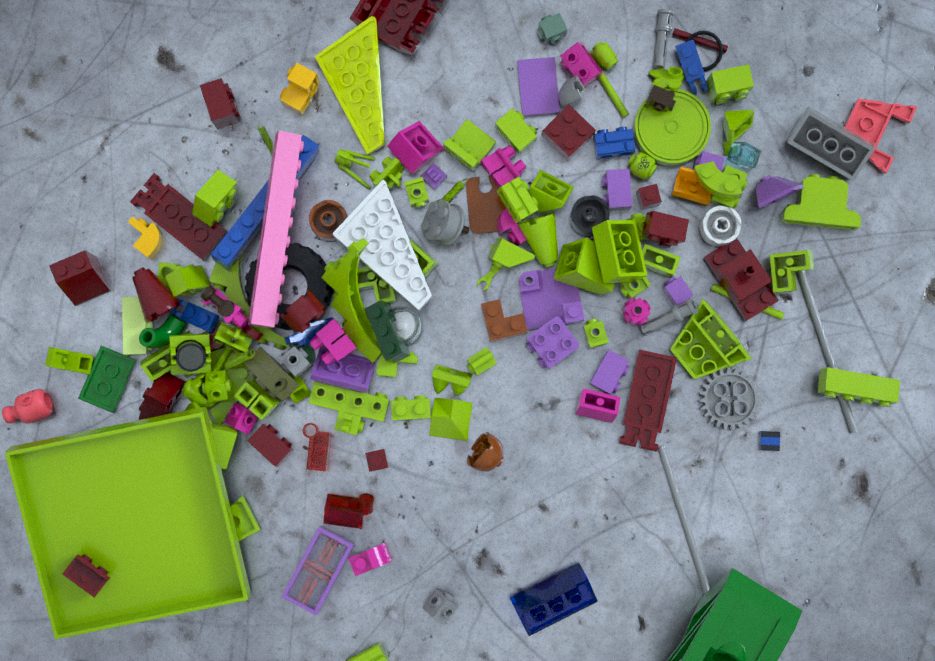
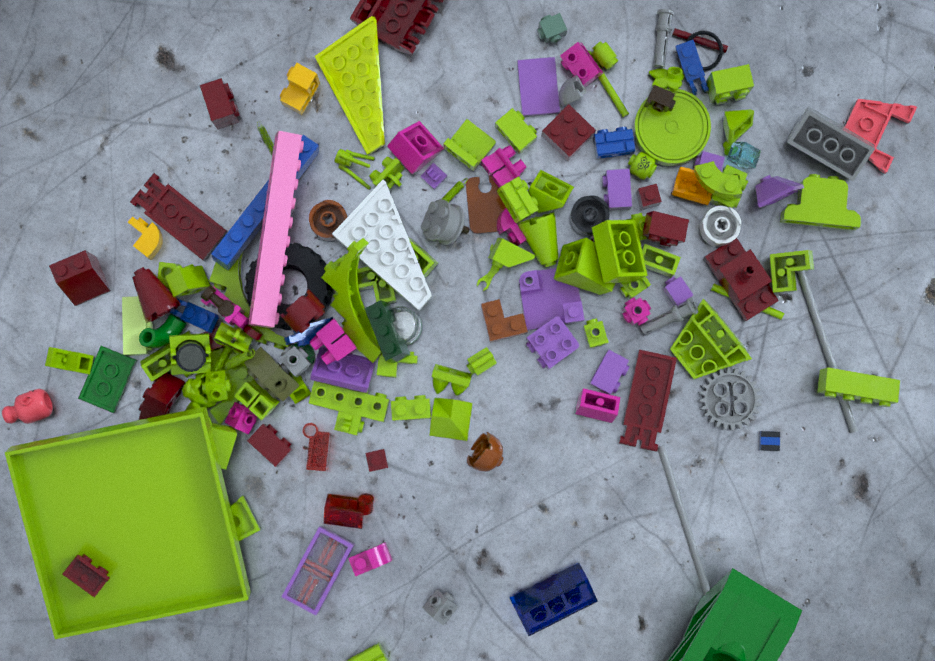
lime brick [192,170,237,227] -> none
lime brick [404,177,429,208] -> none

